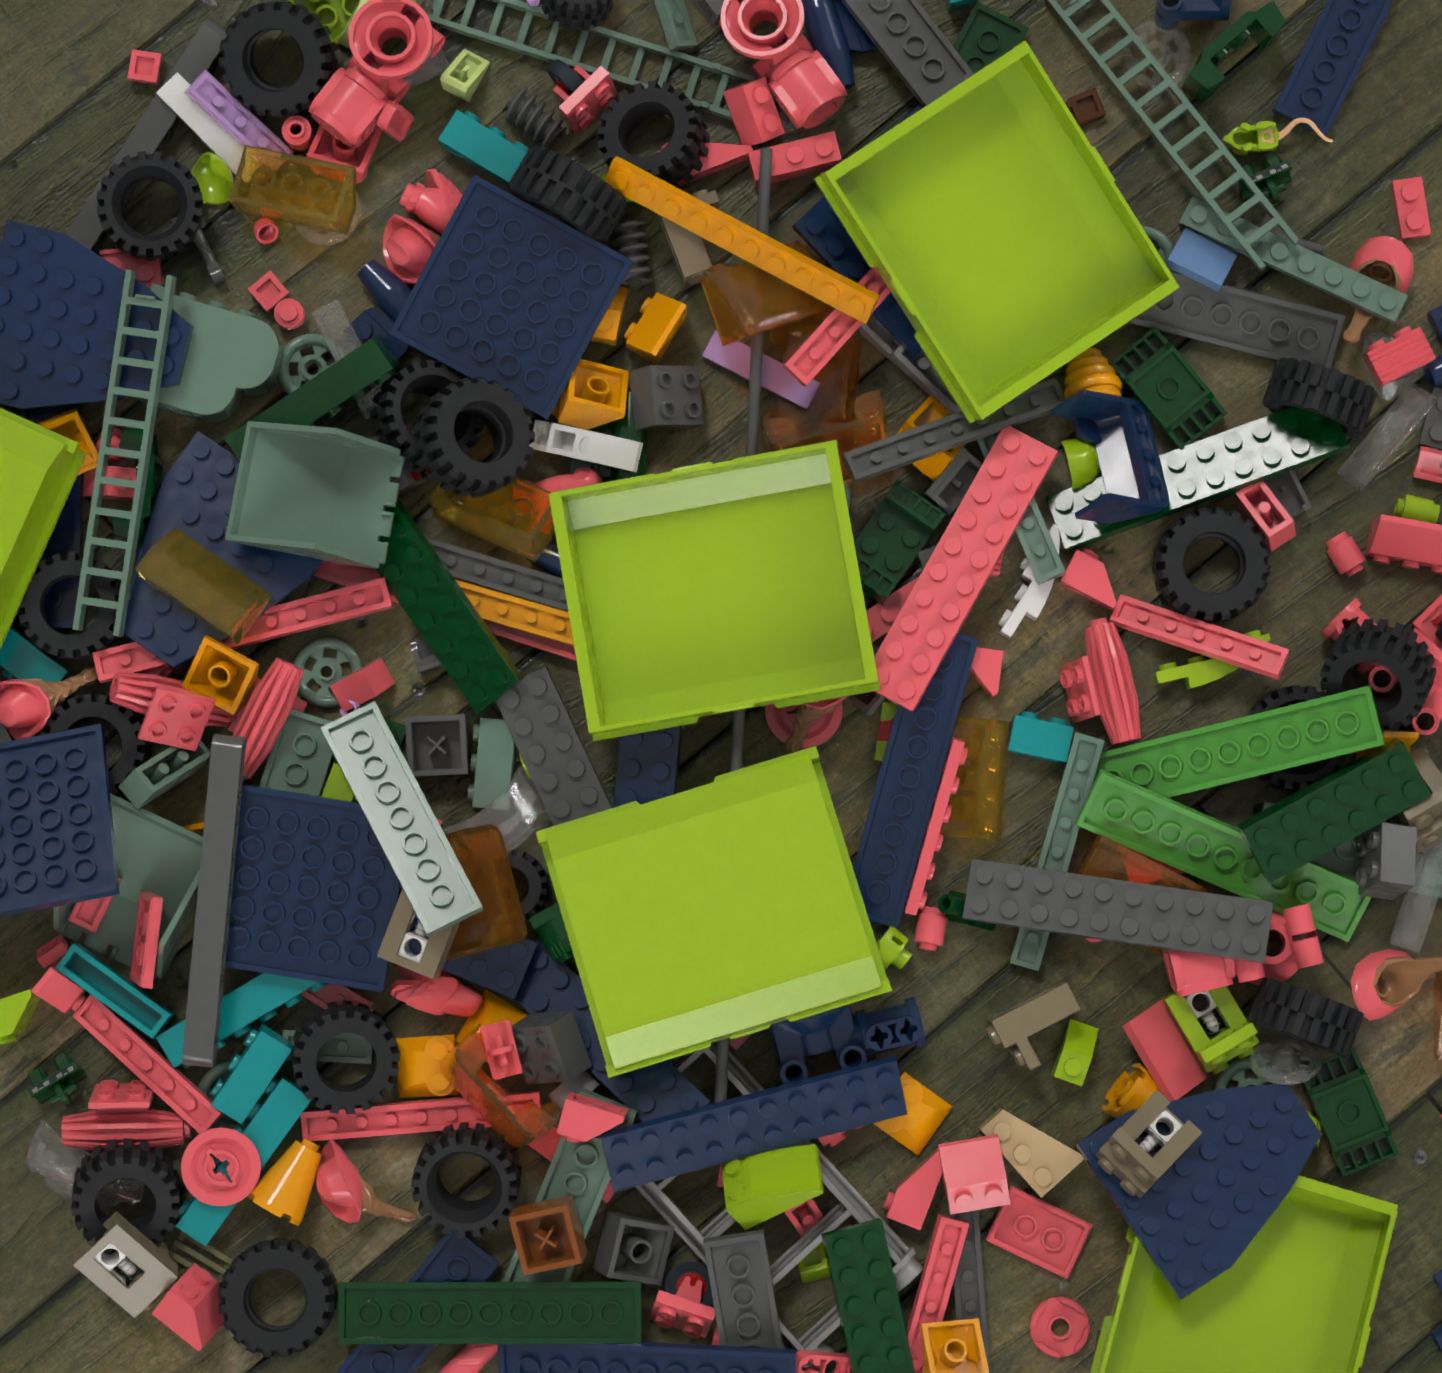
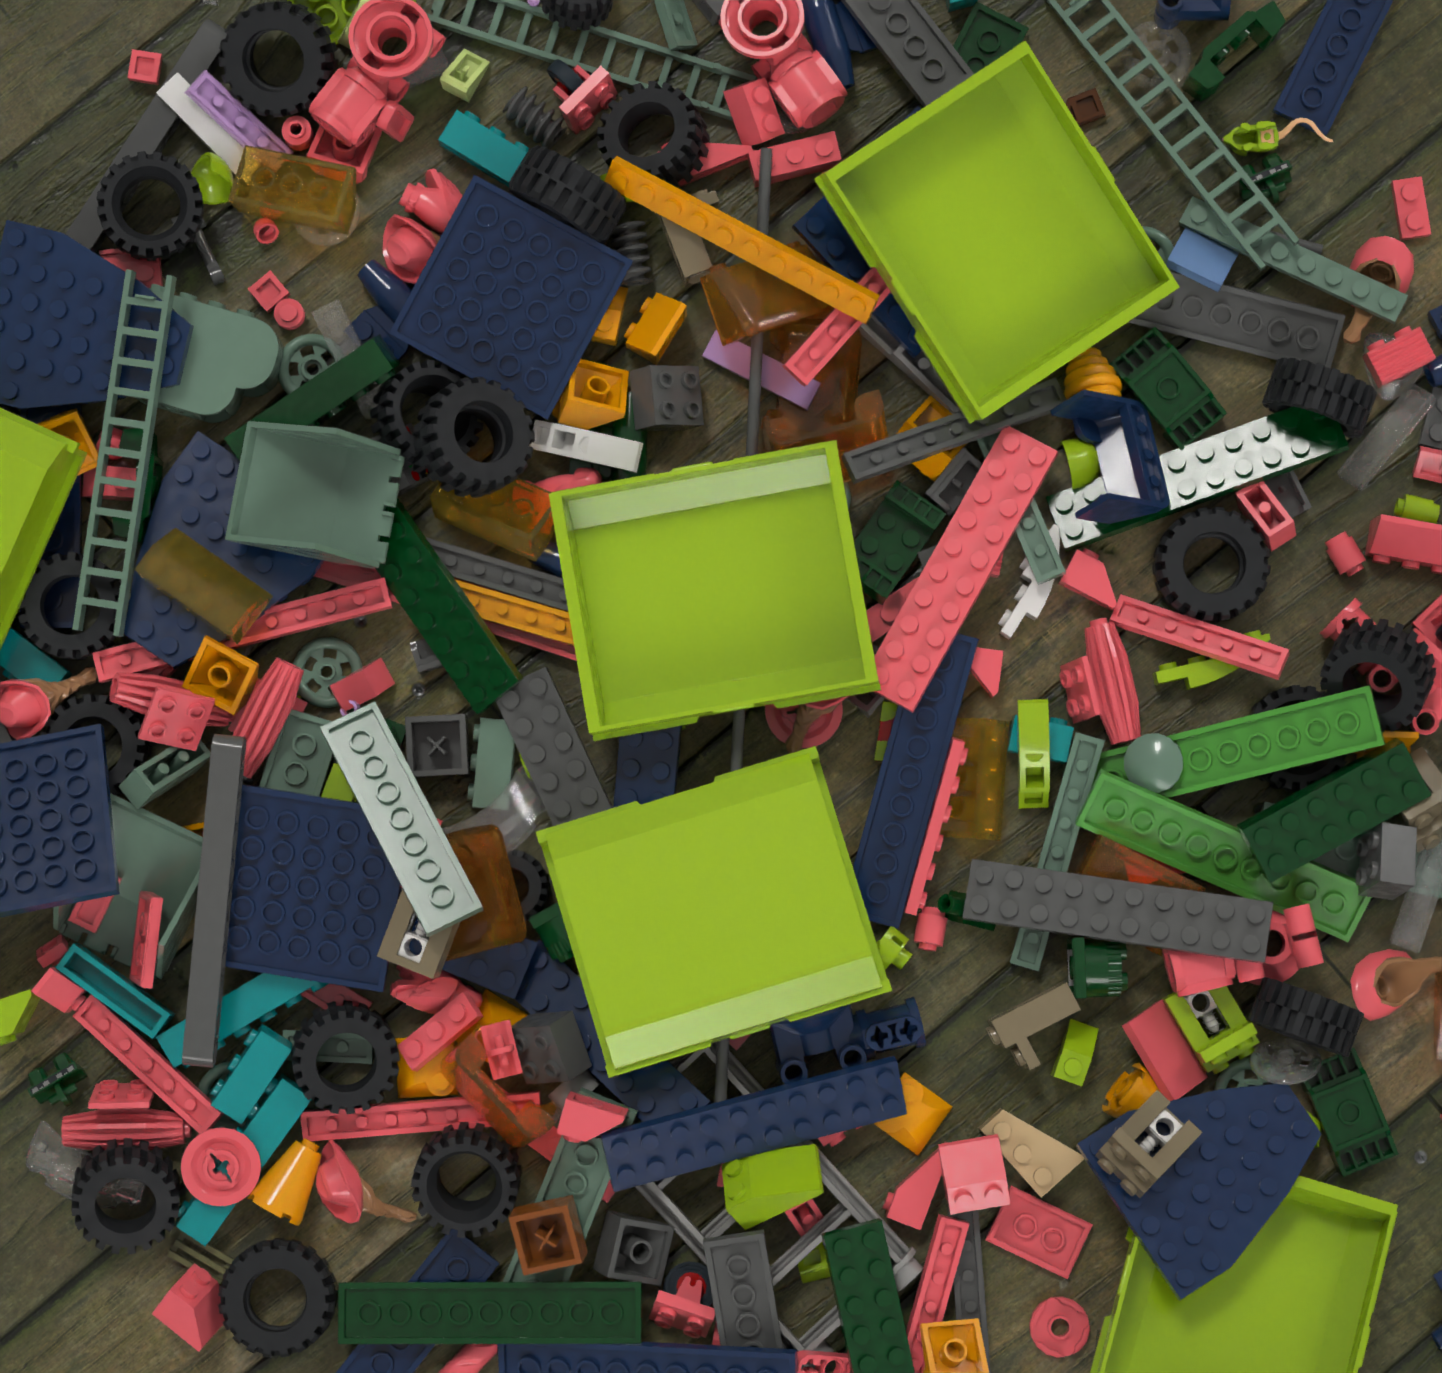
dark tan brick [73,1211,178,1318] -> none
none -> coral plate [397,992,484,1071]
none -> lime slope [1017,699,1050,809]
none -> dark green piece [1067,937,1128,999]
none -> sand green dish [1124,733,1183,793]

